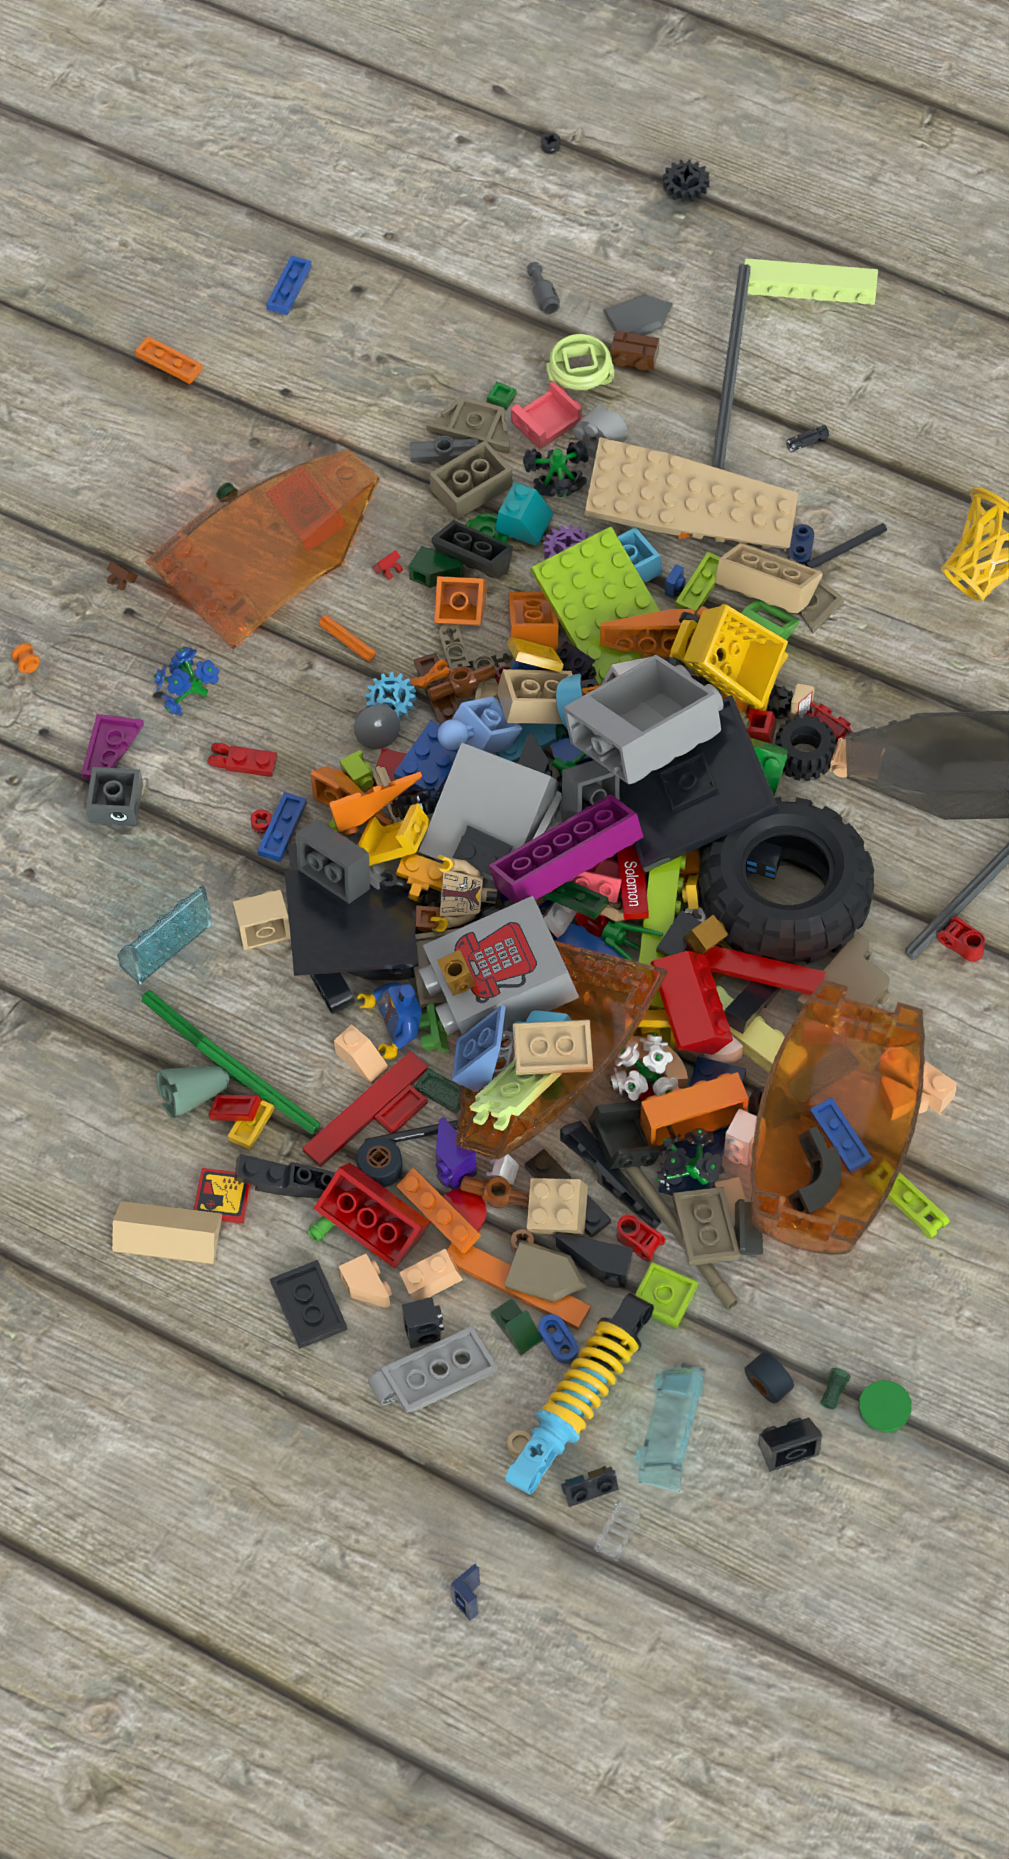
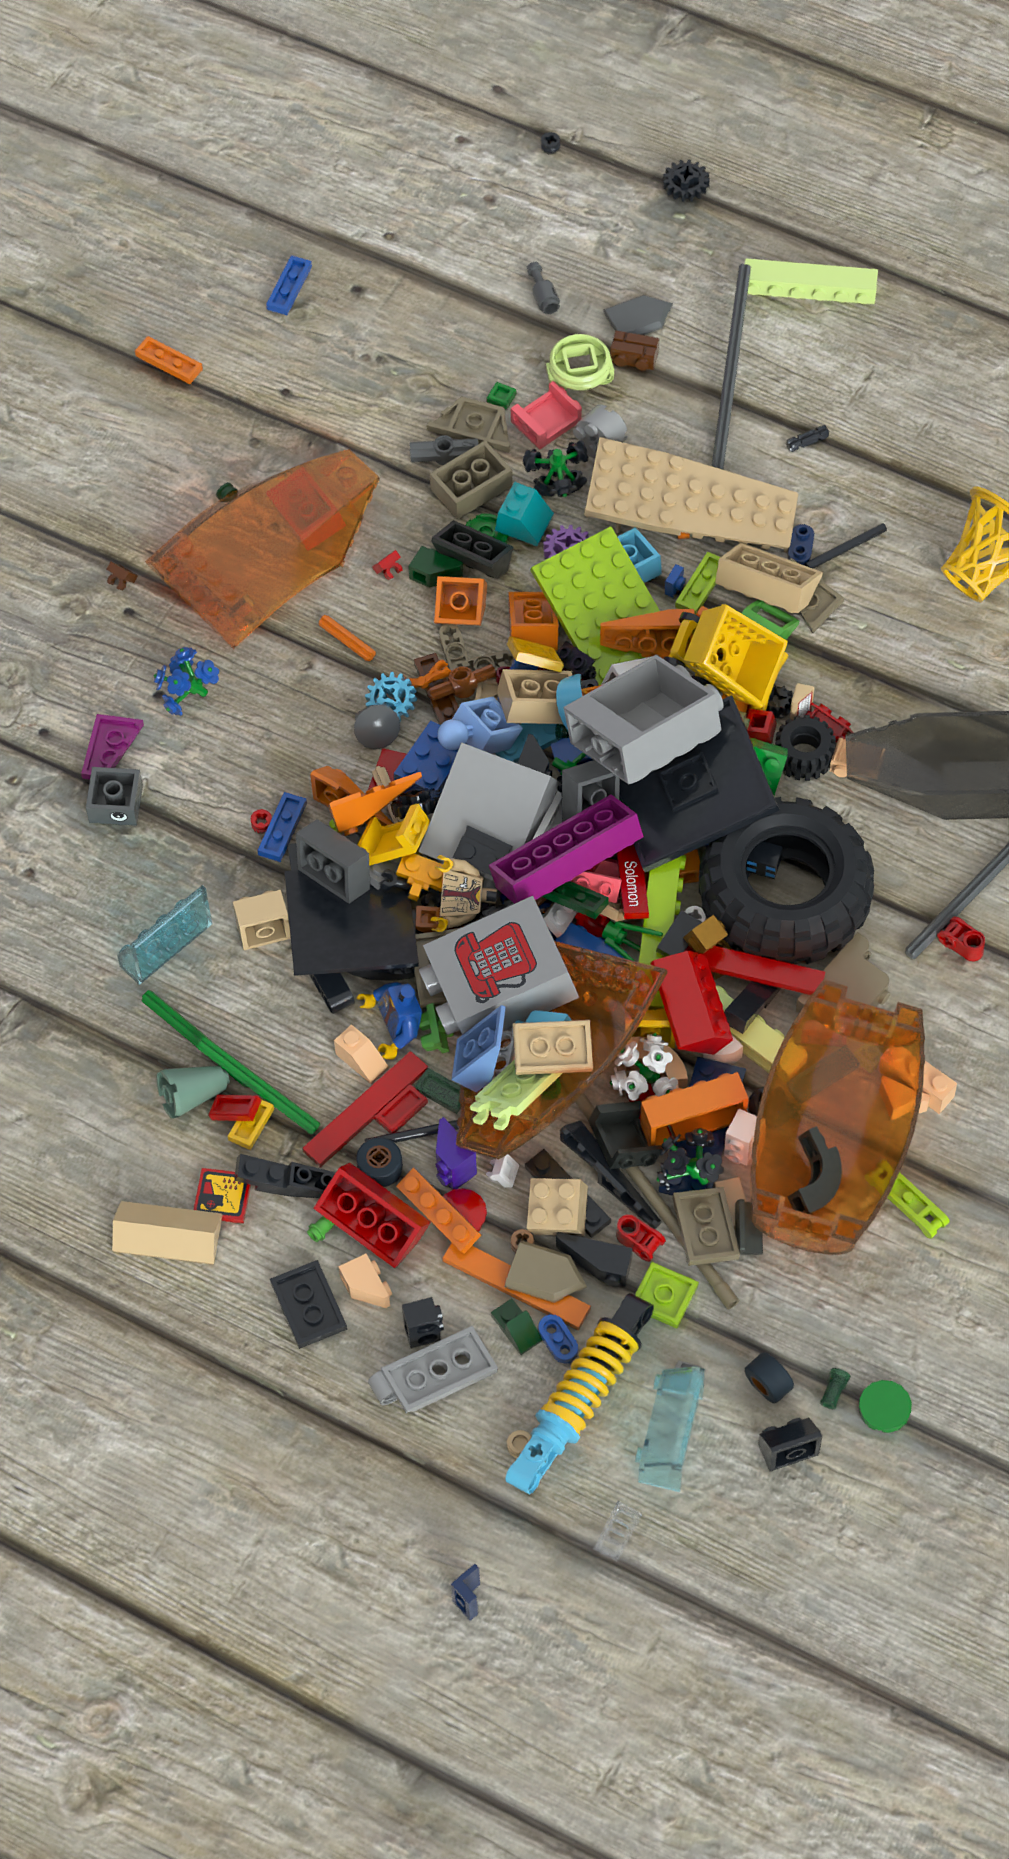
orange wheel [11,643,40,673] -> none
red hinge [207,742,278,777] -> none
lime brick [339,750,374,790] -> none
light nougat brick [399,1249,463,1301] -> none
pearl gold brick [437,950,476,996] -> none
dark orange axle [461,1176,529,1209] -> none
black hinge [561,1466,619,1507] -> none
yellow plate [682,875,701,910] -> none
blue plate [810,1097,872,1174] -> none

